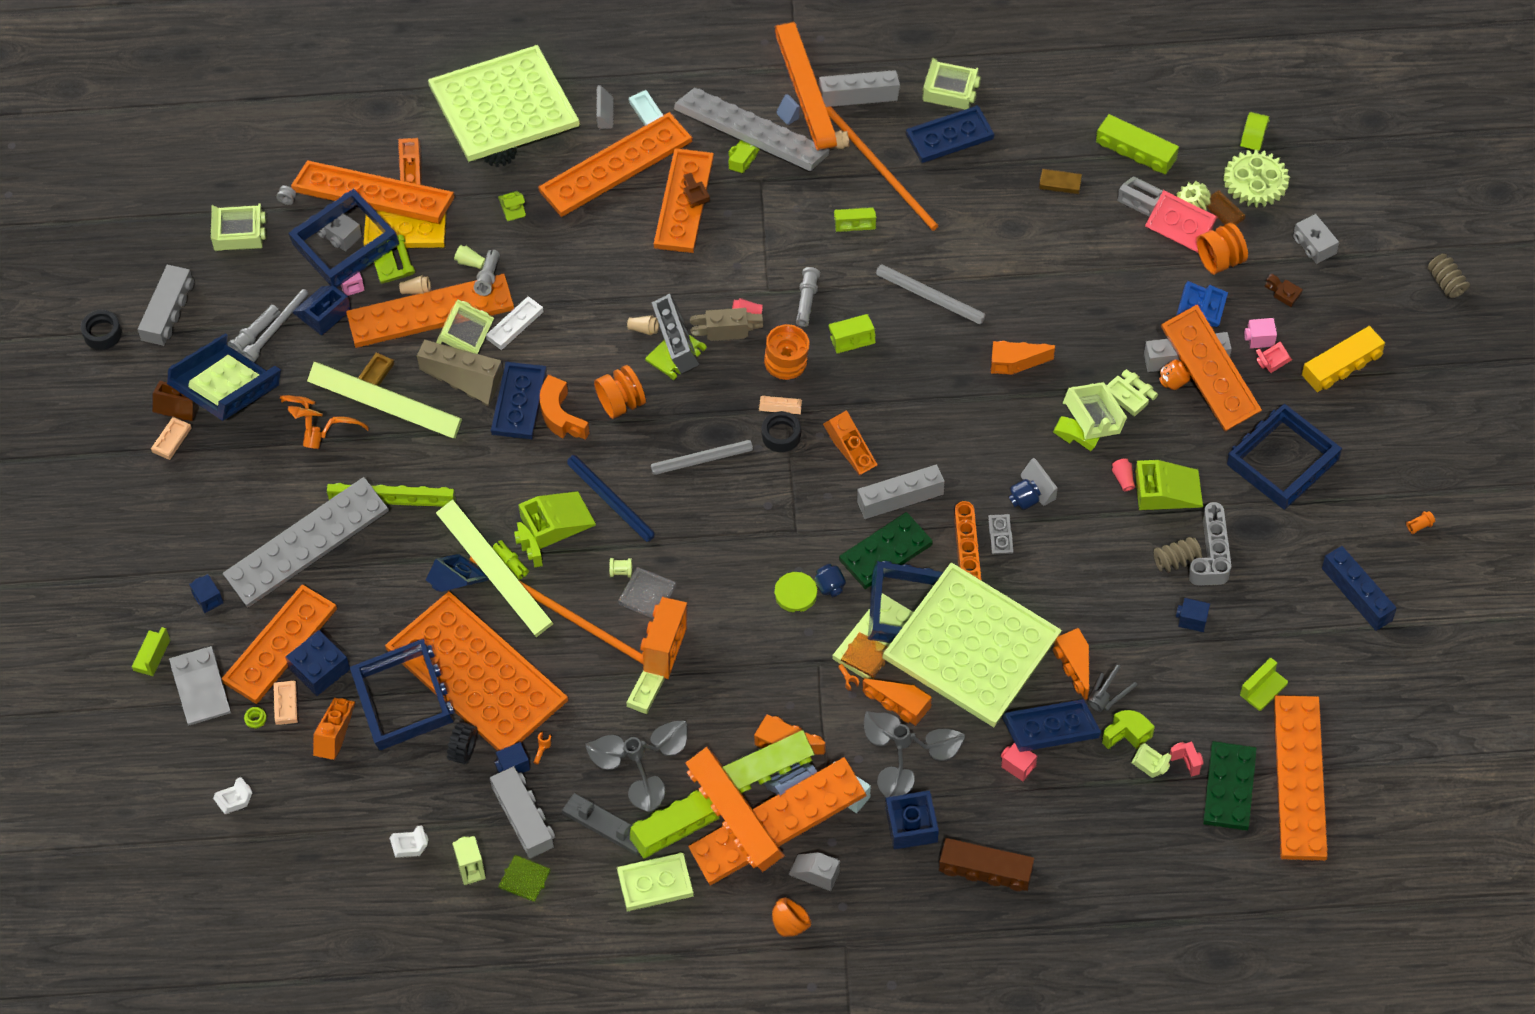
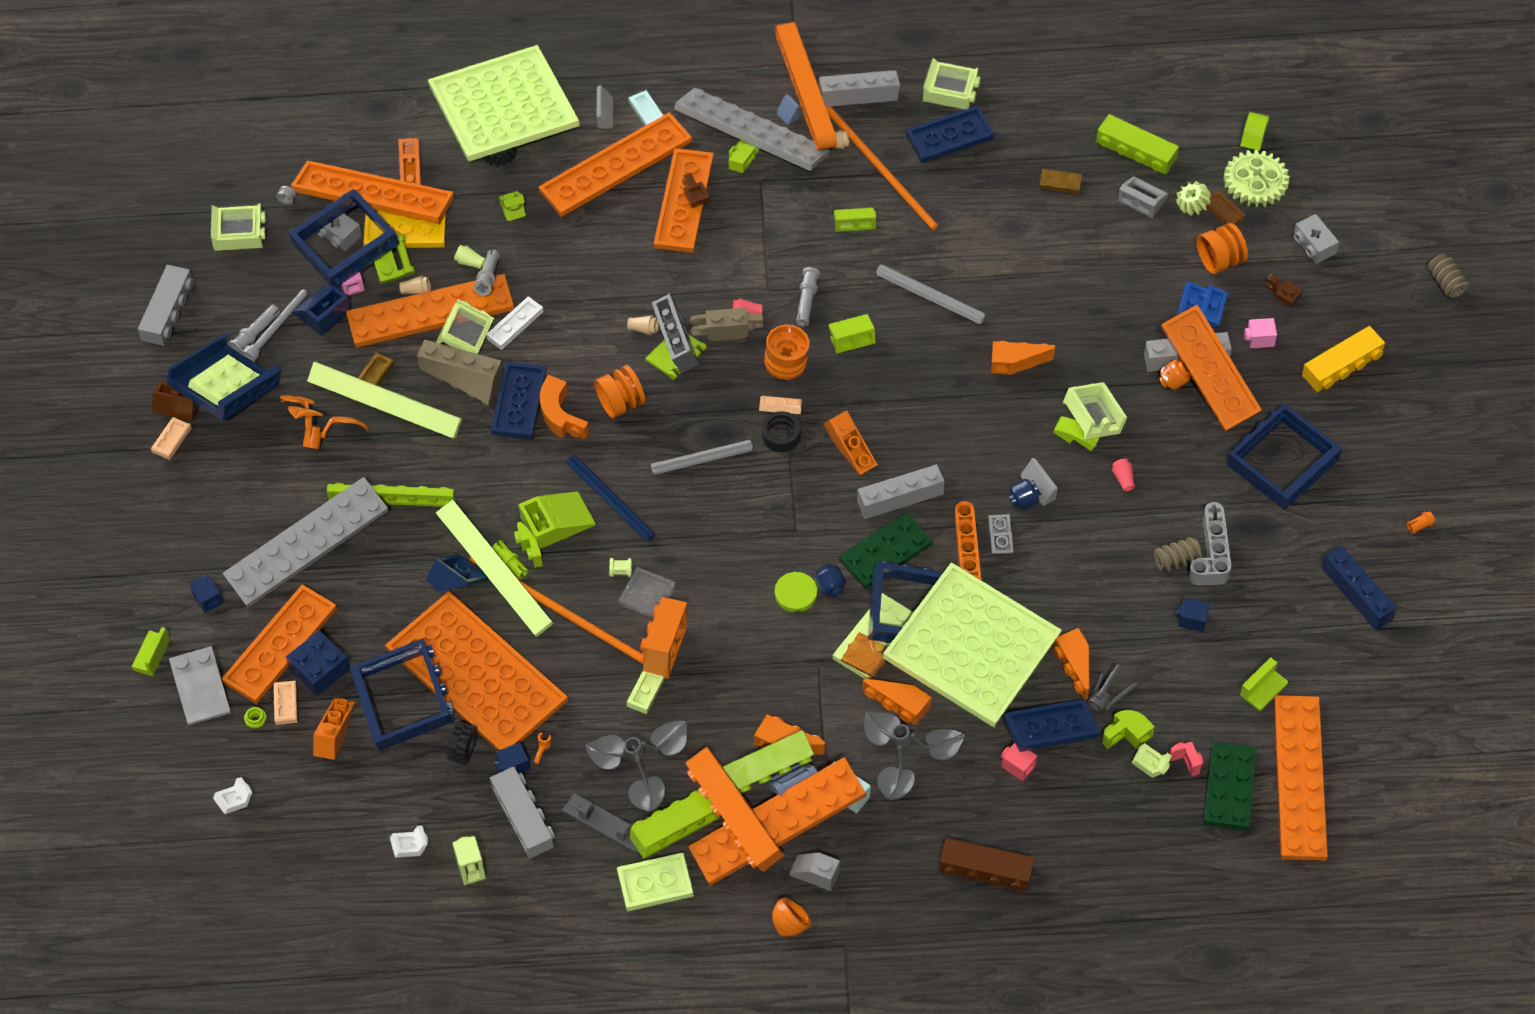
black tyre [80,310,122,350] -> none
clear neon green piece [499,855,551,902] -> none
orange hand [838,664,859,691] -> none
dark blue brick [885,791,939,849] -> none
yellowish green plate [1106,369,1158,417] -> none
lime slope [1135,460,1203,510] -> none
coral tile [1145,190,1218,252] -> none
coral bracket [1256,341,1292,373] -> none

